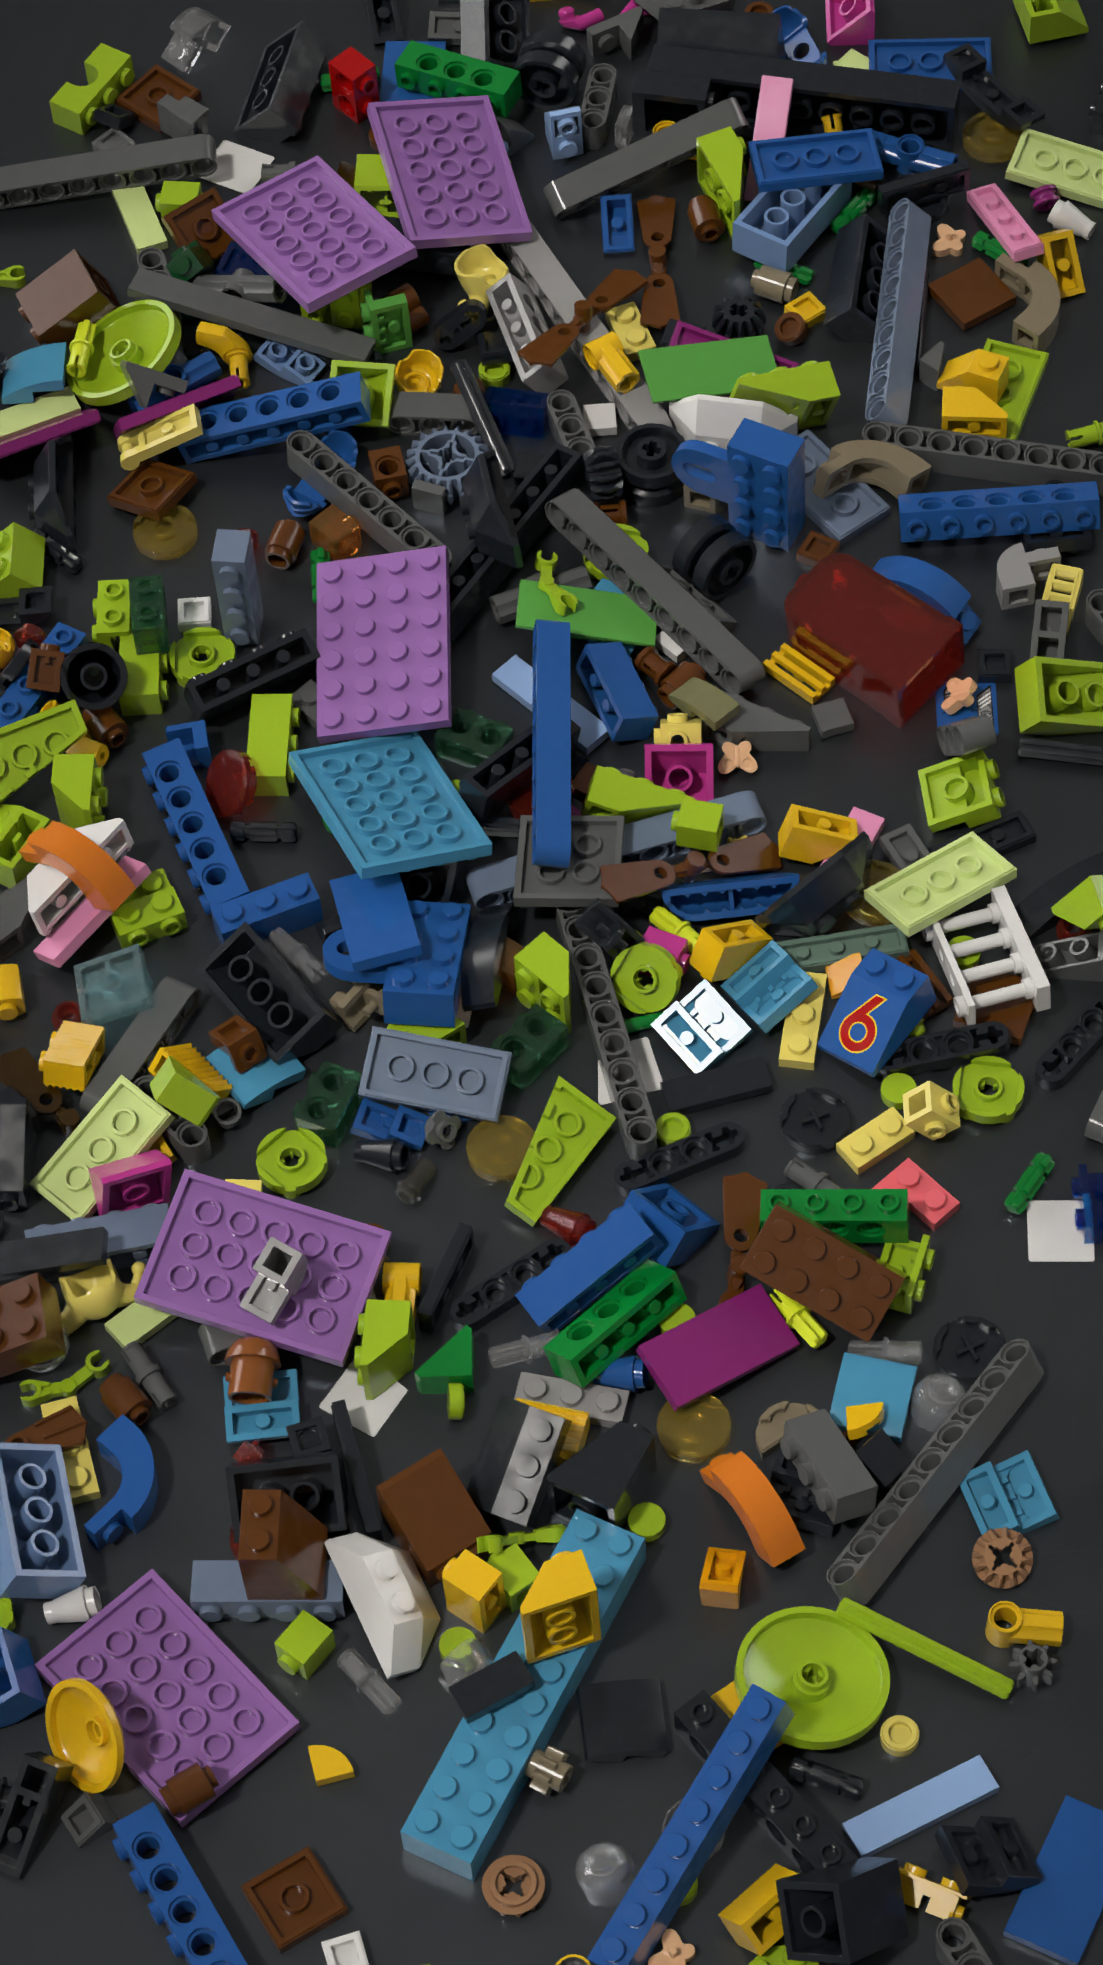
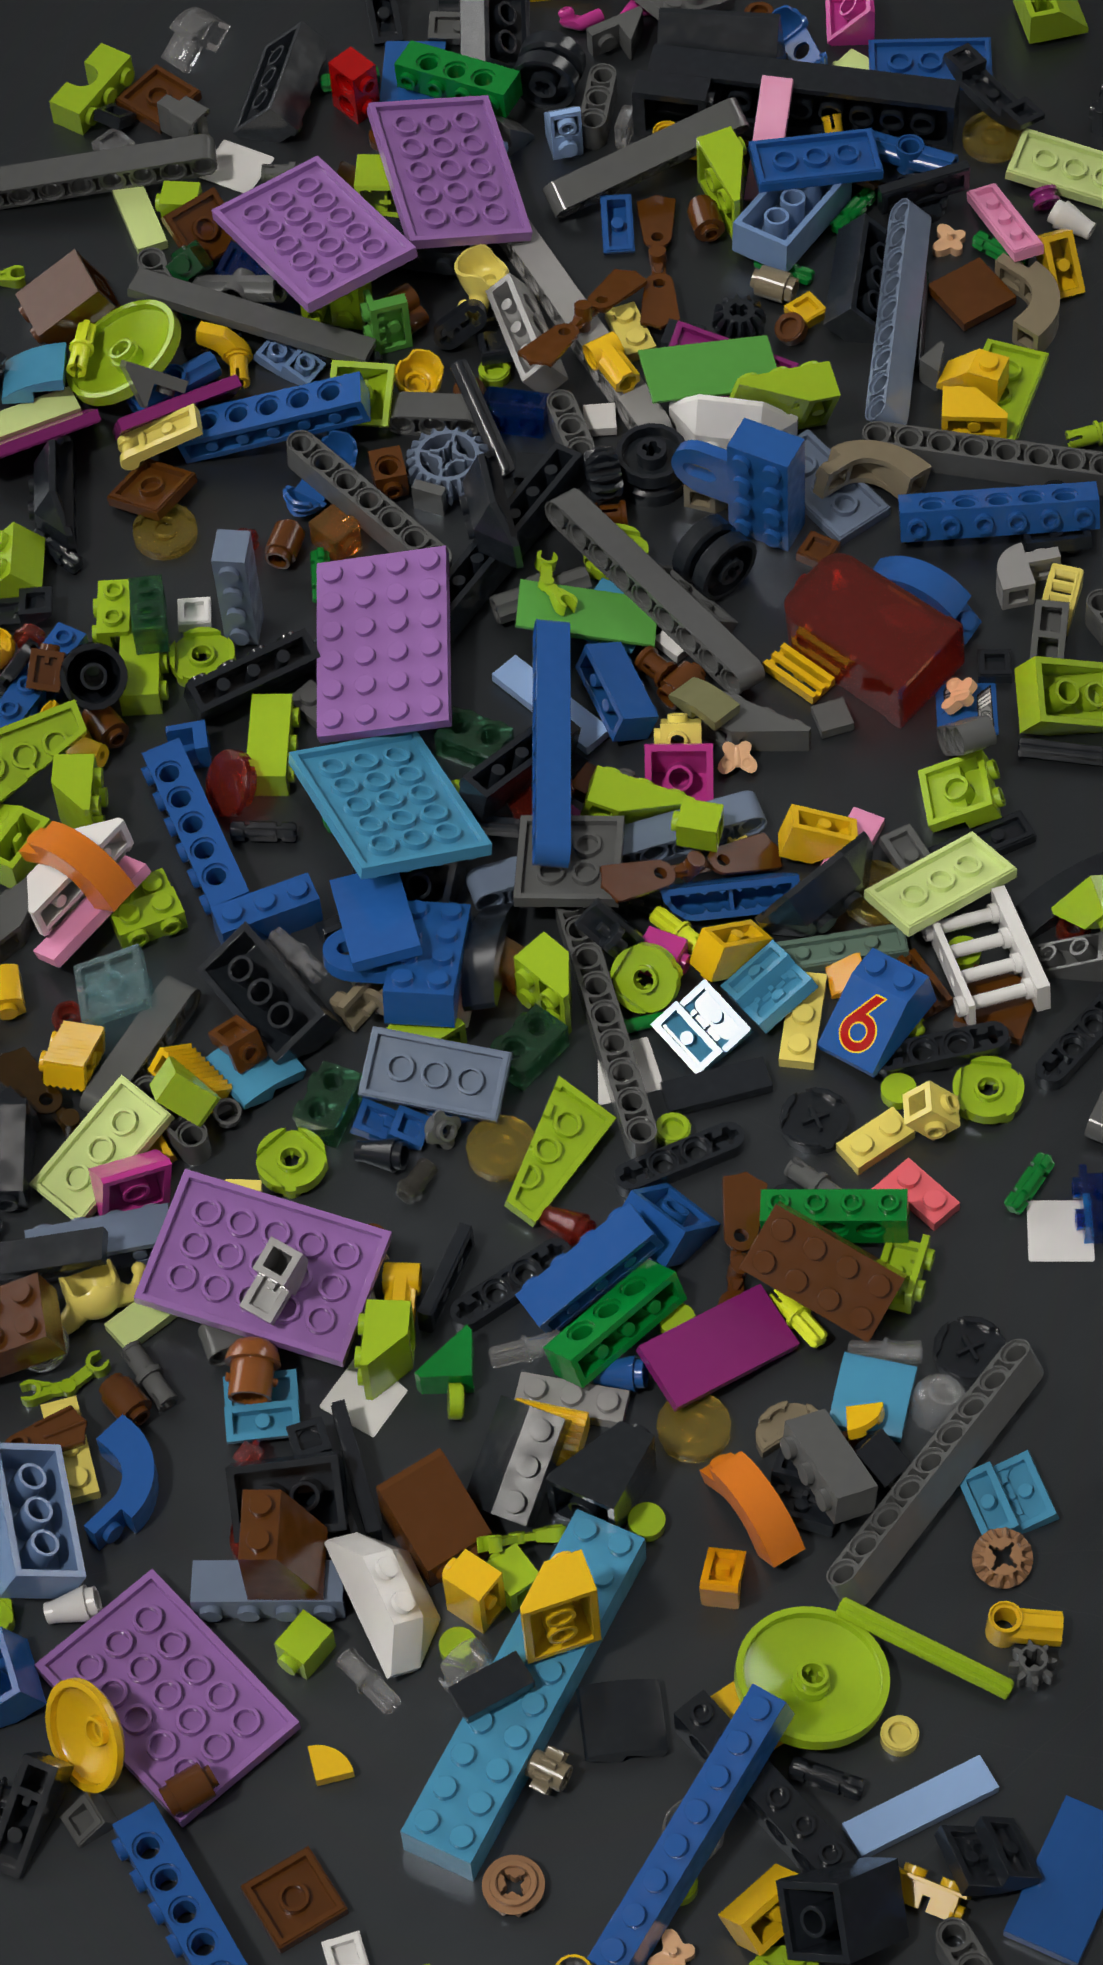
clear hair [575,1841,637,1907] -> none

